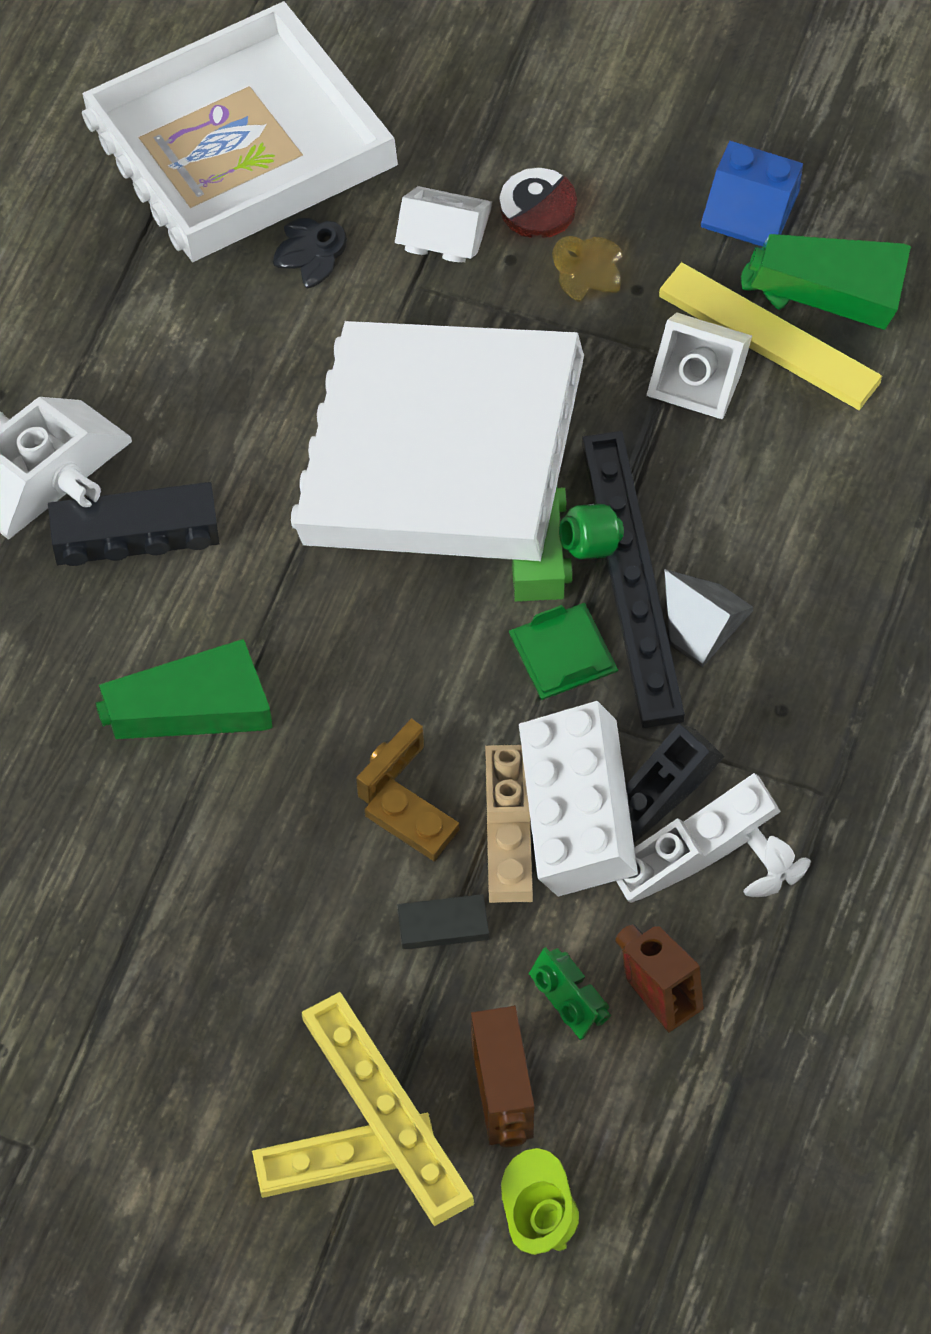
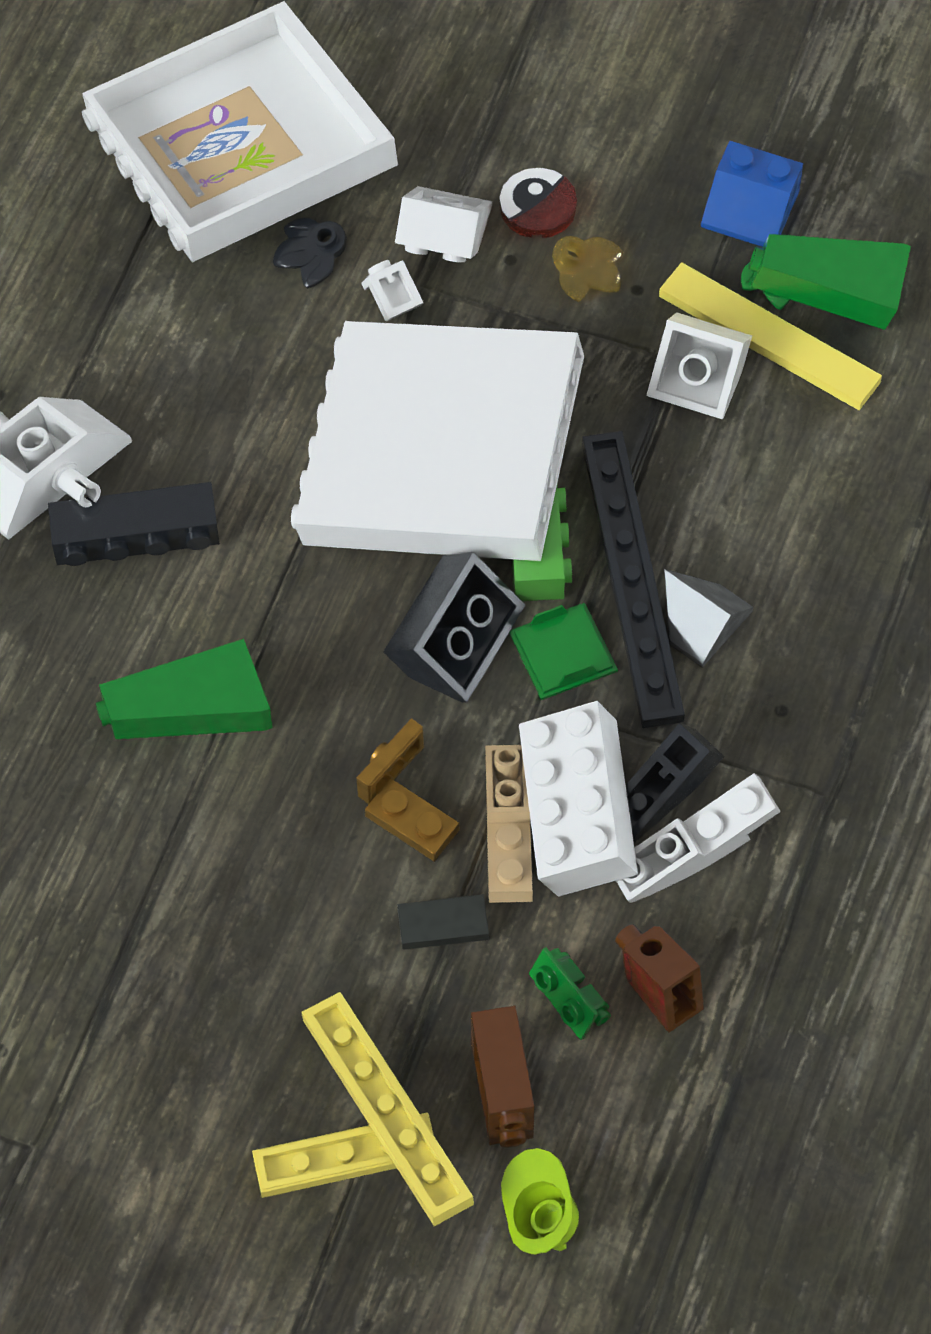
green head [559,504,624,559] -> none
white plant [744,828,811,897] -> none
none -> white bracket [361,260,423,321]
none -> black slope [383,552,525,703]

